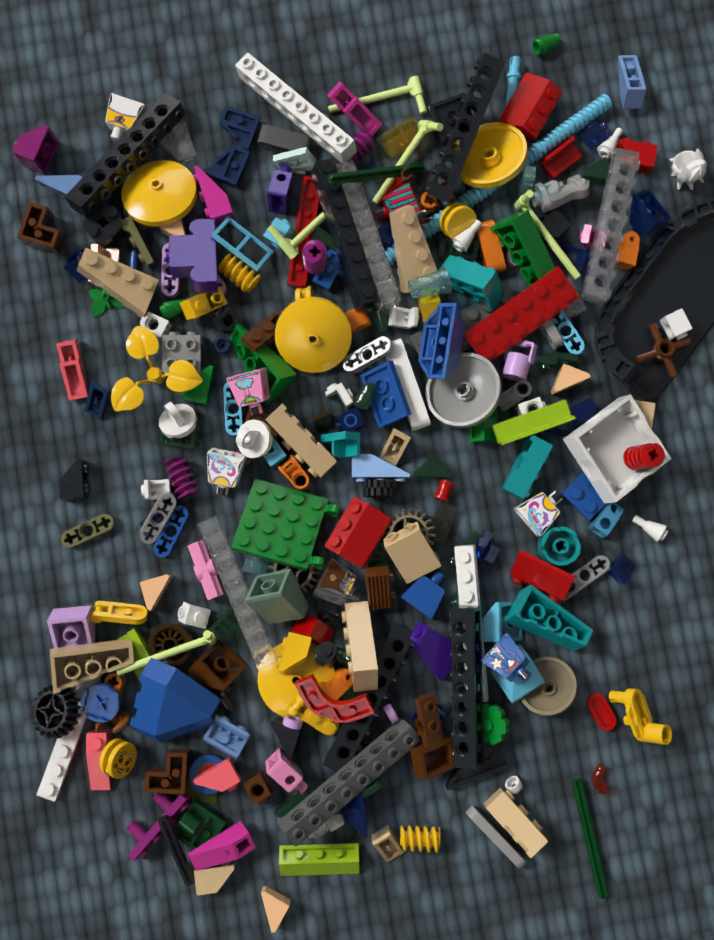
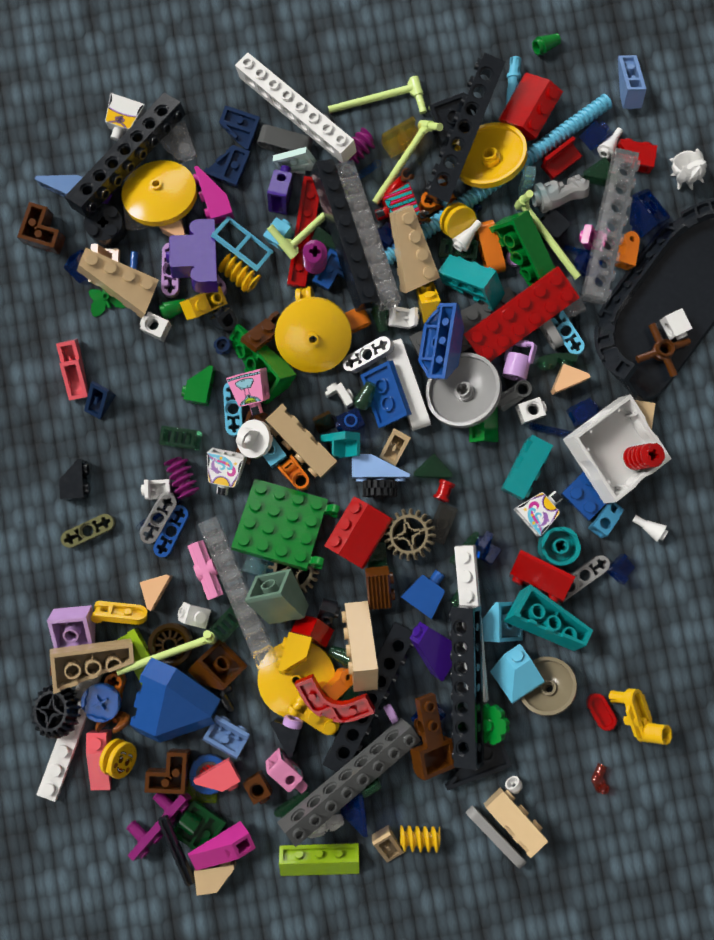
magenta slope [13,125,59,175] -> none
yellow plant [111,326,203,412] -> none
olive hinge [122,216,155,268] -> none
white tile [159,402,197,439] -> none
light grey bracket [162,332,204,373] -> none
light nougat slope [261,886,291,933] -> none
torso [312,558,362,605] -> none
black plate [313,641,339,669] -> none
dark pink slope [327,81,383,136] -> none
dark green axle [327,163,424,185] -> none
tan panel [383,522,441,584] -> none
clear light blue plant [408,267,452,299] -> none
torso [481,633,532,683] -> none
lime panel [492,400,576,445] -> none
dark green axle [572,778,609,899] -> none

